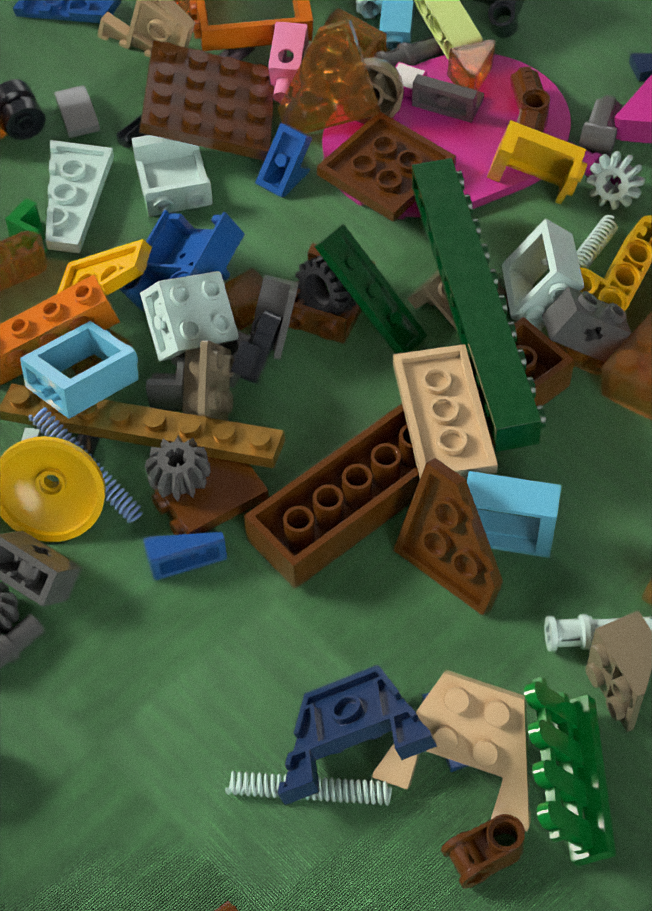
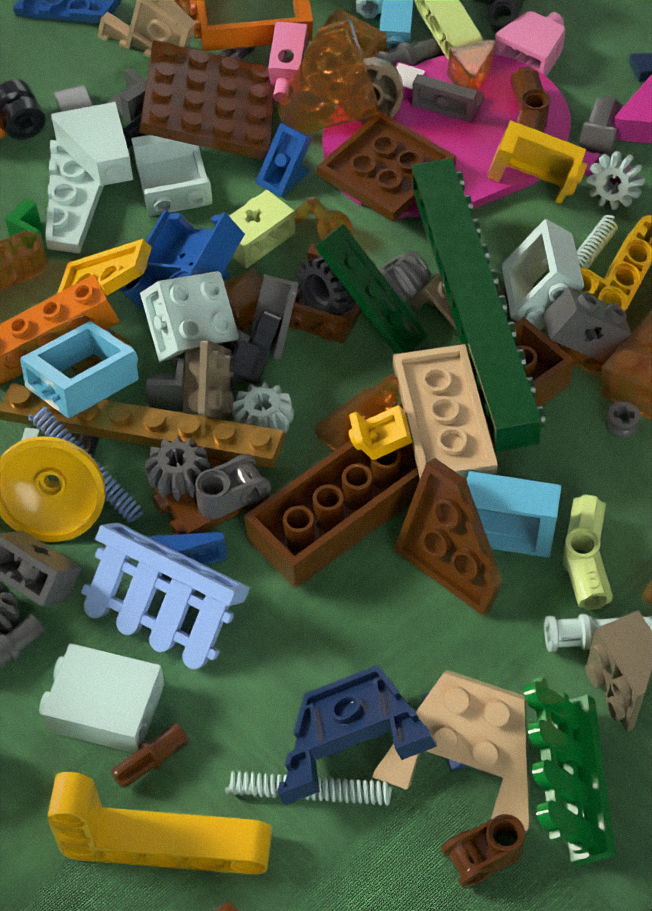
none -> light aqua brick [39,643,165,753]
none -> yellow beam [47,772,272,874]
none -> light aqua slope [51,102,133,186]
none -> light blue fence [81,523,250,669]
none -> dark grey panel [109,68,146,123]
none -> reddish brown axle [111,722,189,788]
none -> dark grey piece [195,454,272,519]
none -> yellowish green brick [229,190,295,269]
none -> light aqua gear [232,381,294,434]
none -> clear orange plate [294,196,353,240]
none -> clear orange bracket [315,373,398,451]
none -> yellow bracket [349,405,413,460]
none -> dark grey gear [379,250,432,302]
none -> bright pink torso [494,11,566,77]
none -> yellowish green piece [562,494,613,611]
none -> dark grey bush [606,401,641,438]

